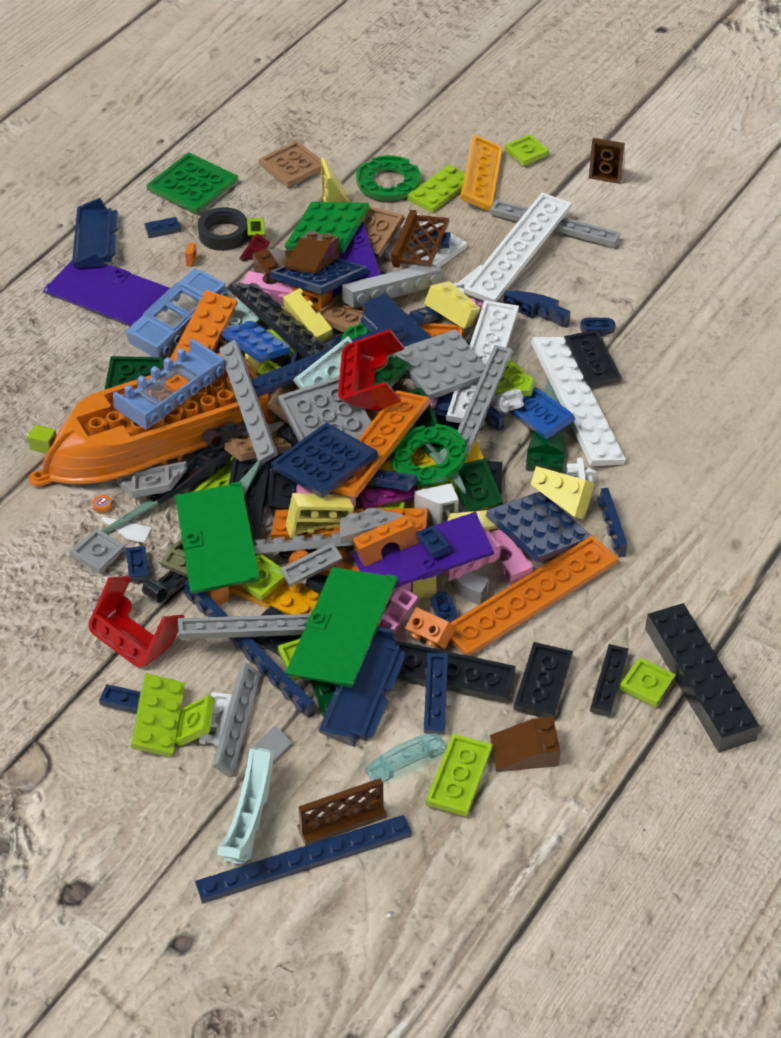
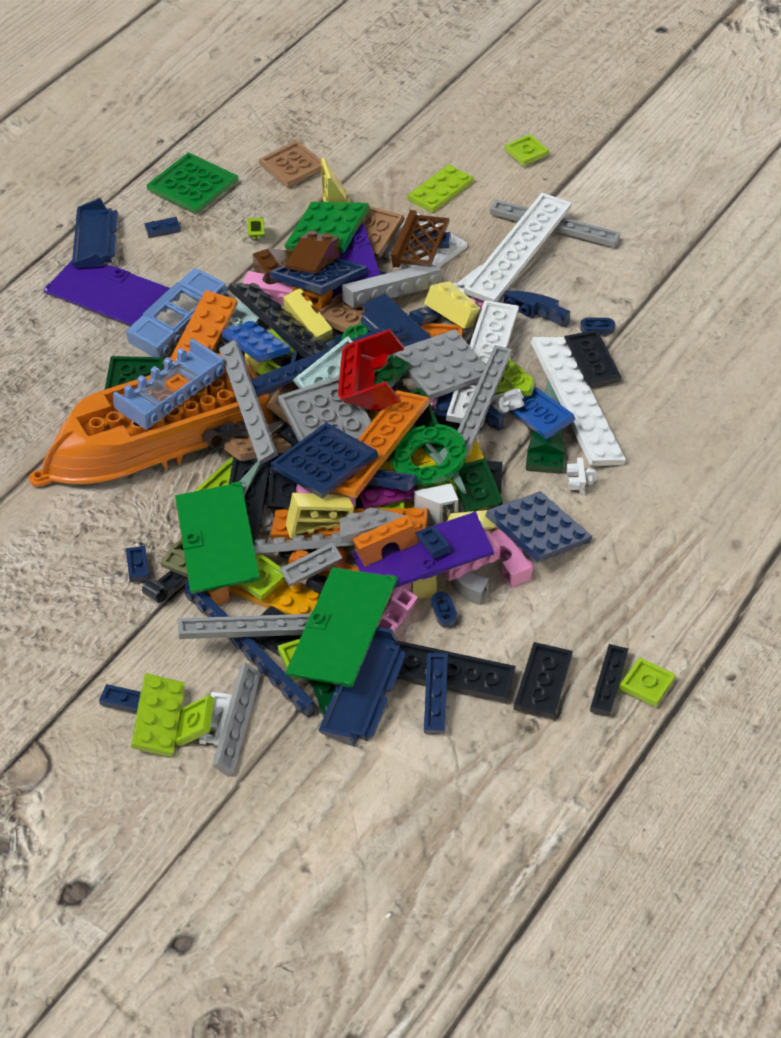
lime brick [27,425,57,454] -> none
light grey plate [70,528,126,574] -> none
red windscreen [88,576,185,667] -> none
orange tile [92,495,112,513] -> none
black plate [101,447,230,534] -> none
white sticker [101,517,152,543] -> none
light grey wing [116,461,187,498] -> none
orange tile [185,243,197,267] -> none
dark blue plate [195,815,412,904] -> none
black tyre [198,207,248,251] -> none
light aqua arch [217,747,275,864] -> none
dark red tile [239,233,270,260] -> none
light grey slope [248,726,292,763] -> none
reddish brown fence [298,778,387,846] -> none
green plate [356,155,421,202] -> none
clear light blue slope [365,733,447,782] -> none
orange brick [405,607,456,649] -> none
lime plate [426,733,493,817] -> none
orange plate [450,535,618,656] -> none
light orange plate [460,134,503,211] -> none
reddish brown slope [490,717,561,772] -> none
light yellow wedge [531,466,595,520] -> none
reddish brown slope [589,138,625,184] -> none
dark blue plate [597,487,627,558] -> none
black brick [645,603,760,753] -> none

